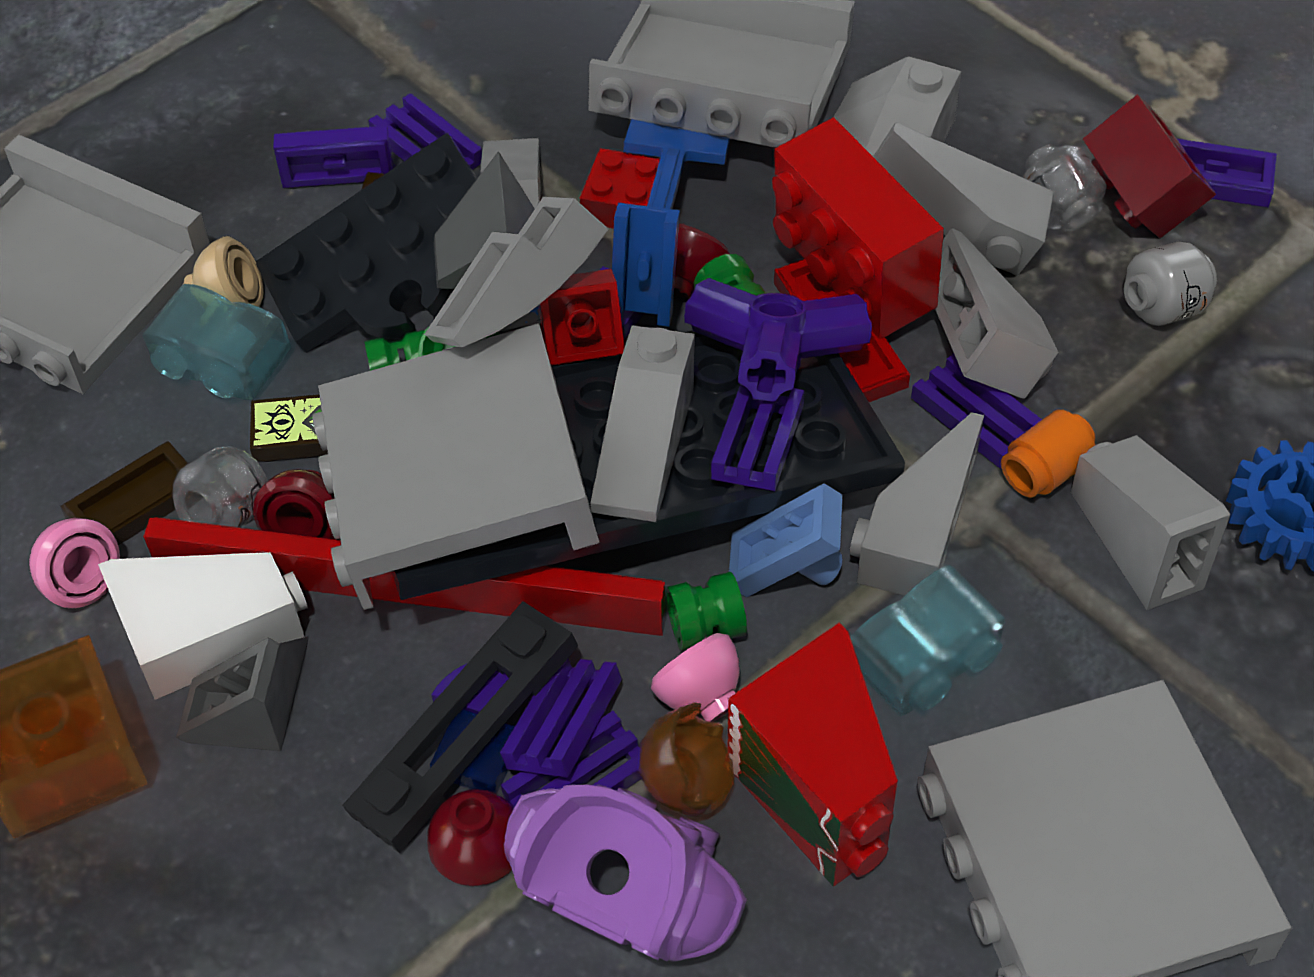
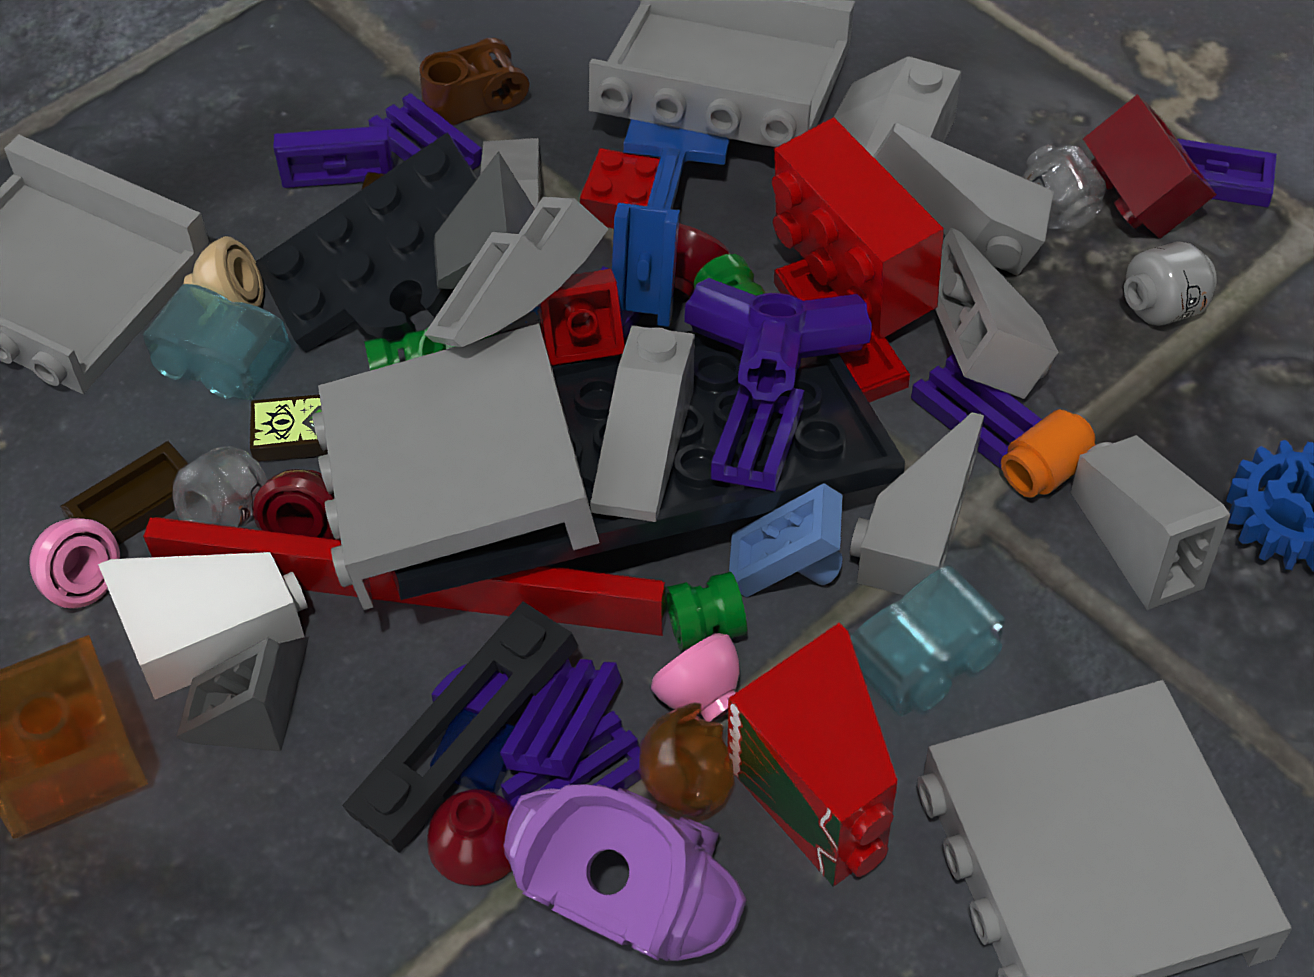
none -> reddish brown piece [419,38,530,125]

